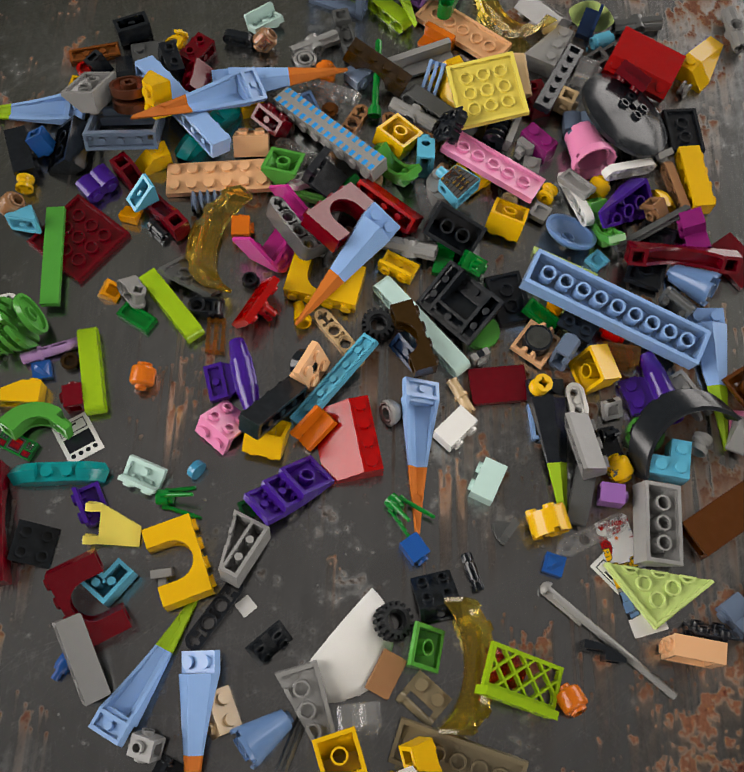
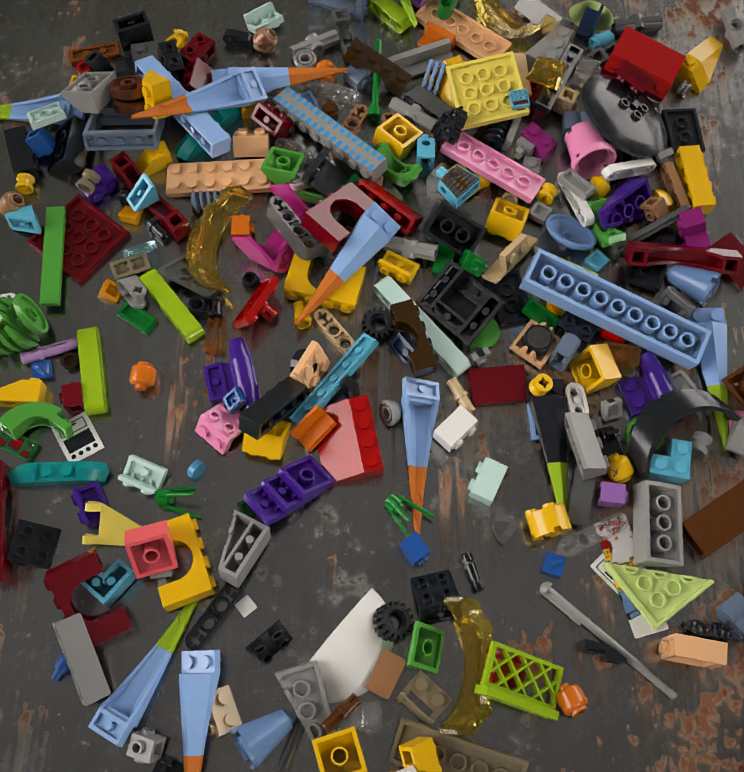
none -> light aqua plate [26,102,67,130]
none -> dark tan wheel [76,169,101,194]
none -> dark tan hinge [109,251,152,281]
none -> black plate [117,187,131,205]
none -> clear light blue tile [121,240,158,258]
none -> coral slope [124,520,178,579]
none -> blue tile [222,386,247,414]
none -> reddish brown axle [321,693,362,733]
none -> black beam [340,375,360,399]
none -> tan bracket [482,233,538,284]
none -> tile [509,88,530,110]
none -> clear yellow slope [526,56,569,90]

